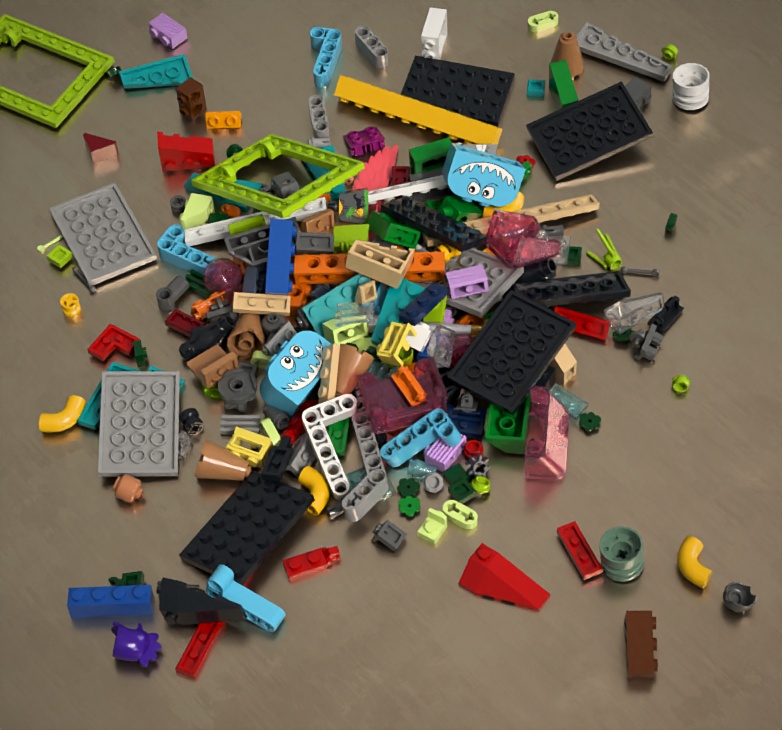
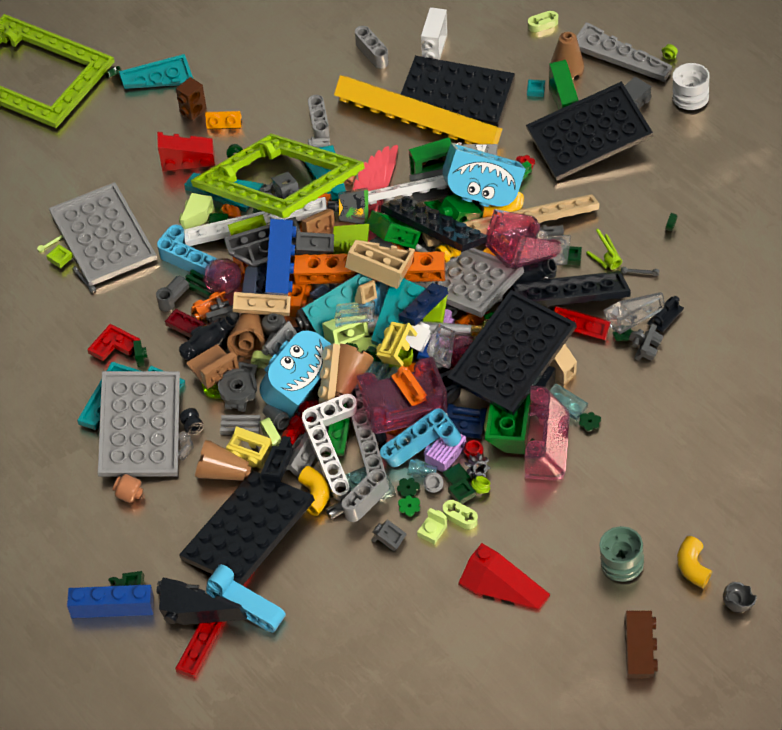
yellow cylinder [39,395,86,433] -> none
yellow wheel [60,293,81,317] -> none
dark red slope [83,133,118,163] -> none
dark purple piece [111,622,162,667] -> none
lavender brick [149,12,187,49] -> none
dark grey bush [170,195,186,213] -> none
red hinge [282,546,341,580] -> none
medium azure beam [310,27,342,88] -> none
magenta hinge [343,127,385,157] -> none
dark red plate [391,166,410,200] -> none
lavender brick [446,265,489,299] -> none
dark grey hinge [456,390,480,413] -> none
red plate [557,521,603,580] -> none
lime plate [672,375,691,392] -> none

